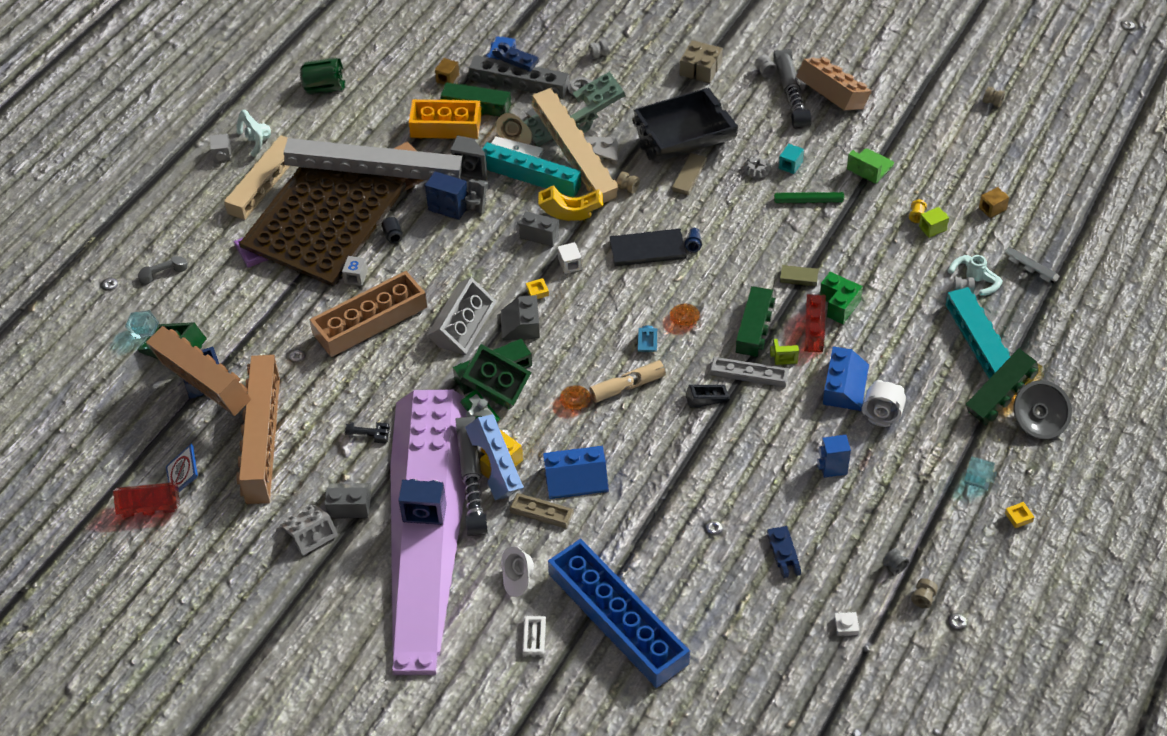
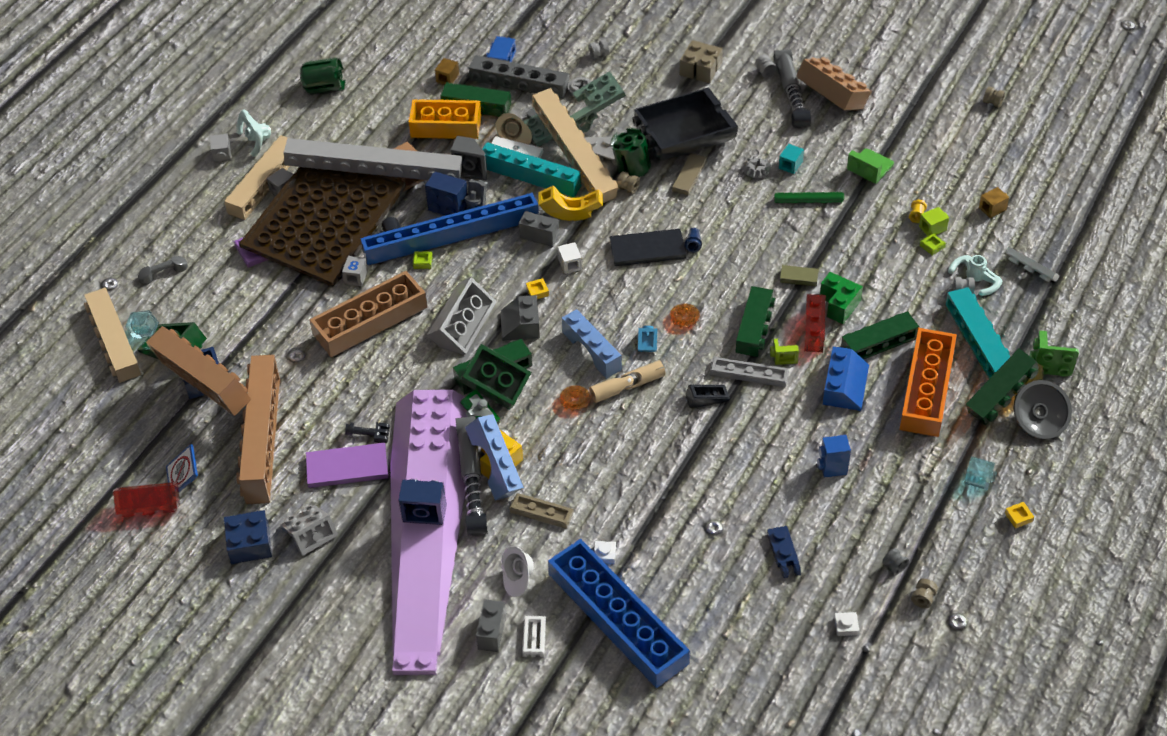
dark grey slope [325,483,371,519] -> none
dark blue hinge [492,42,539,72] -> none
blue slope [543,446,609,499] -> none
white brick [862,380,906,427] -> none
none -> tan brick [83,287,141,383]
none -> dark blue brick [224,510,272,564]
none -> light grey brick [267,168,293,195]
none -> medium lavender tile [306,443,388,488]
none -> blue brick [360,193,539,265]
none -> lime tile [413,251,433,269]
none -> dark grey brick [476,599,506,652]
none -> medium blue arch [562,309,622,379]
none -> white plate [595,541,616,564]
none -> dark green cylinder [611,128,651,178]
none -> dark green brick [841,311,920,360]
none -> orange brick [899,328,957,437]
none -> lime tile [919,233,946,256]
none -> bright green bracket [1029,330,1079,376]

